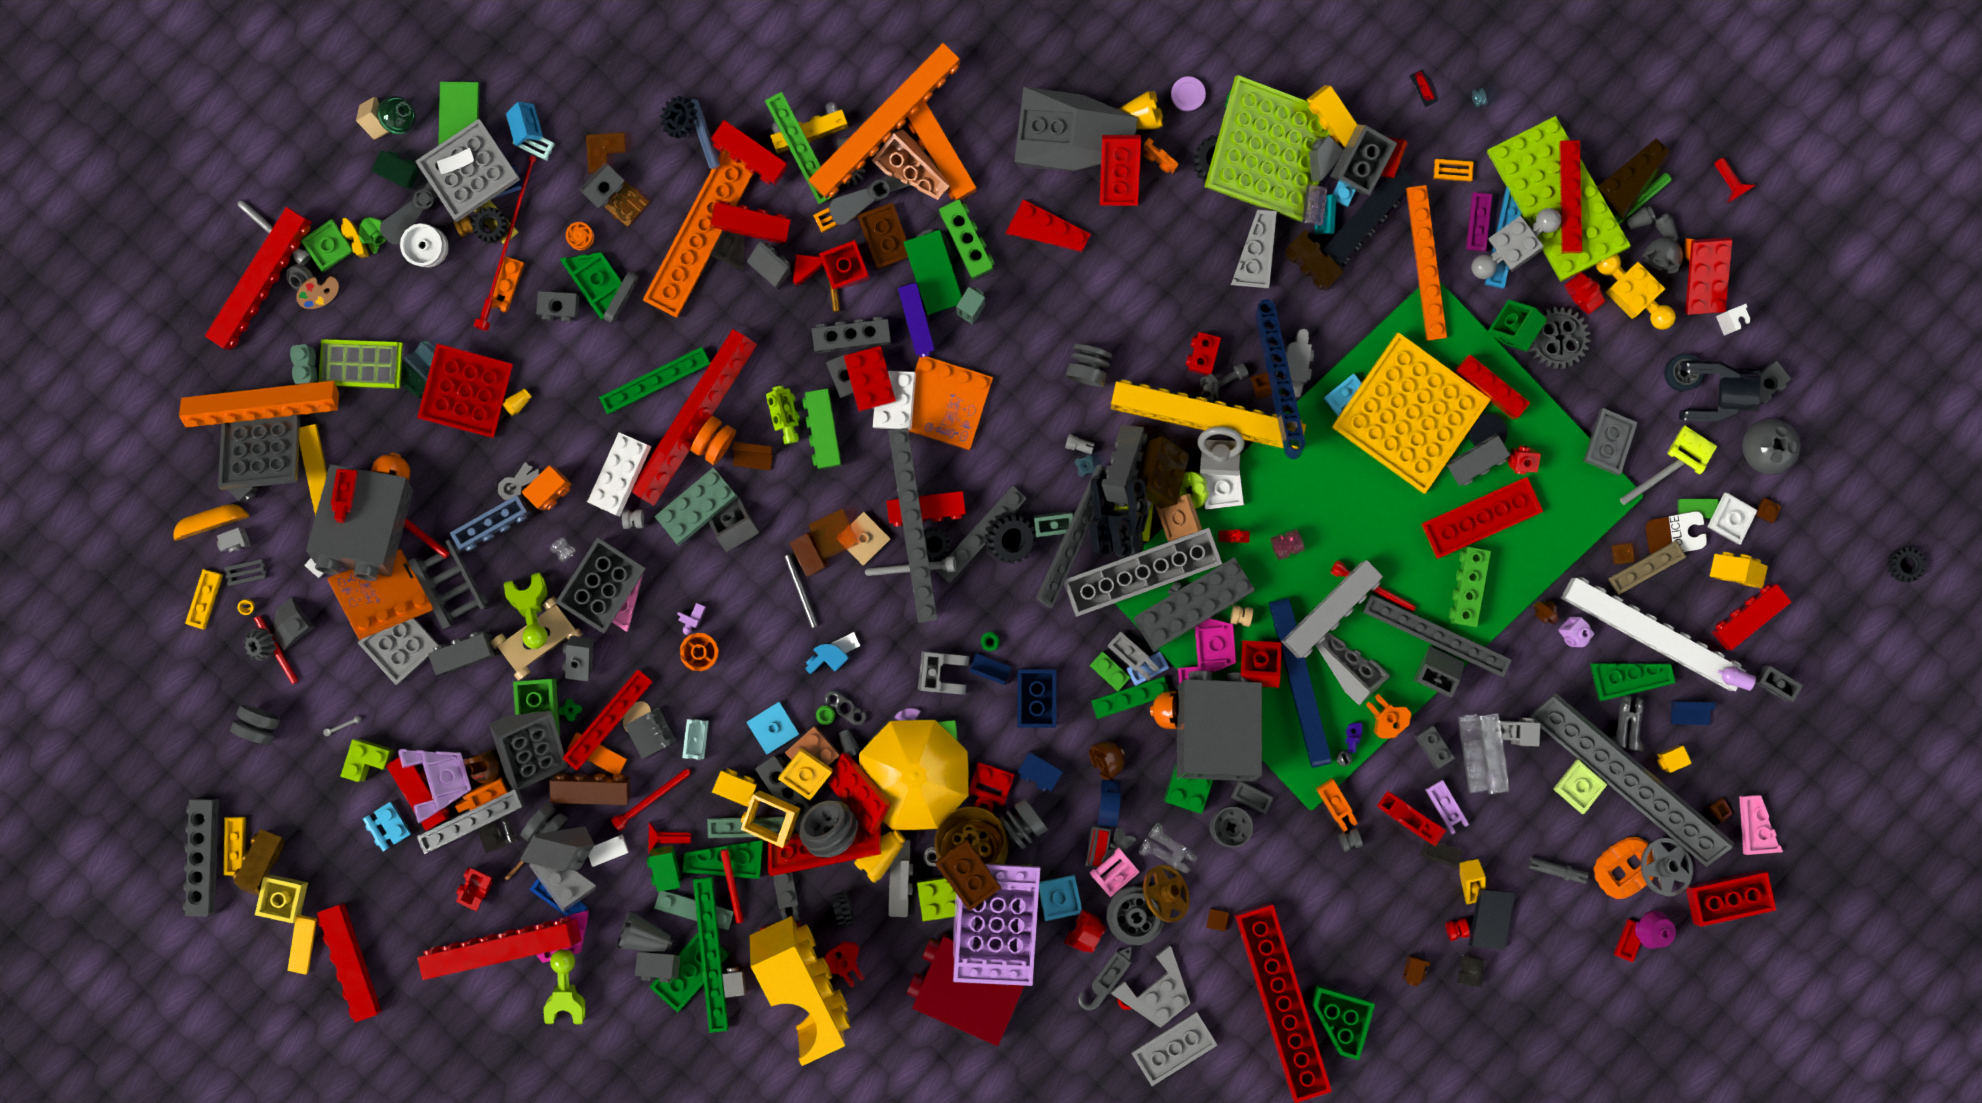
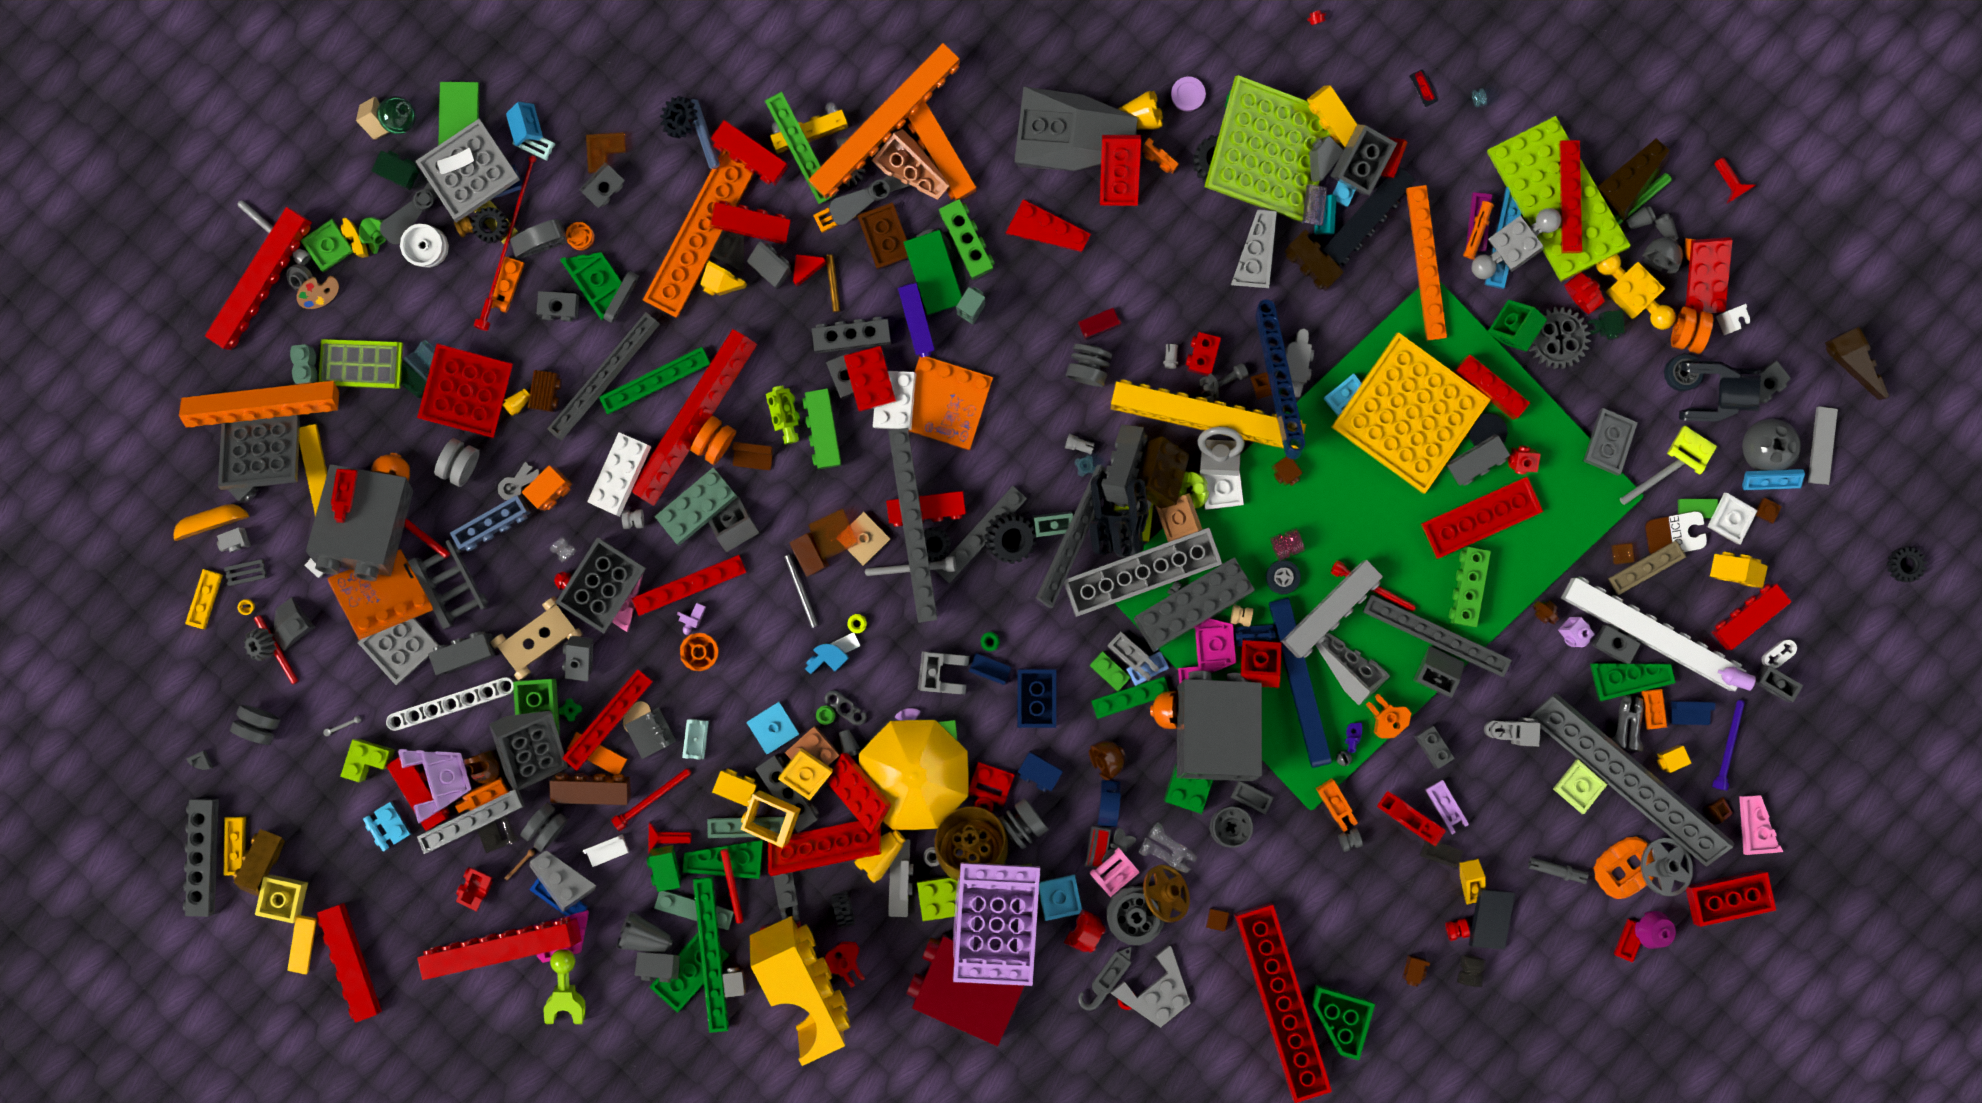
lime piece [504,572,548,649] -> none
dark grey slope [521,826,595,871] -> none
clear orange piece [604,182,649,227] -> none
dark grey wheel [799,801,858,857] -> none
red slope [819,240,870,290] -> none
reddish brown tile [934,839,1001,911] -> none
light grey plate [1131,1011,1217,1086] -> none
red piece [1218,529,1250,543] -> none
light orange tile [1433,159,1474,182] -> none
clear fence [1458,713,1510,794] -> none
none -> dark grey tile [186,750,213,770]
none -> white beam [386,677,516,731]
none -> light grey wheel [434,438,480,487]
none -> dark grey beam [510,219,567,259]
none -> reddish brown brick [528,370,562,413]
none -> dark grey plate [547,312,660,441]
none -> red plate [554,571,572,590]
none -> red plate [631,555,746,616]
none -> yellow slope [701,261,747,296]
none -> neon yellow plate [848,614,867,633]
none -> dark red panel [1078,308,1121,340]
none -> light grey pin [1163,344,1178,369]
none -> dark blue hinge [1235,625,1275,646]
none -> black wheel [1266,560,1301,595]
none -> reddish brown brick [1272,456,1302,486]
none -> red plate [1307,10,1326,25]
none -> orange pin [1463,201,1494,260]
none -> clear green brick [1587,310,1625,340]
none -> dark grey brick [1591,624,1640,664]
none -> orange plate [1641,689,1667,730]
none -> orange wheel [1671,306,1713,354]
none -> dark purple piece [1712,699,1745,791]
none -> dark azure tile [1742,469,1805,490]
none -> white beam [1762,640,1797,669]
none -> light grey tile [1808,407,1838,485]
none -> dark brown wedge [1825,327,1889,400]

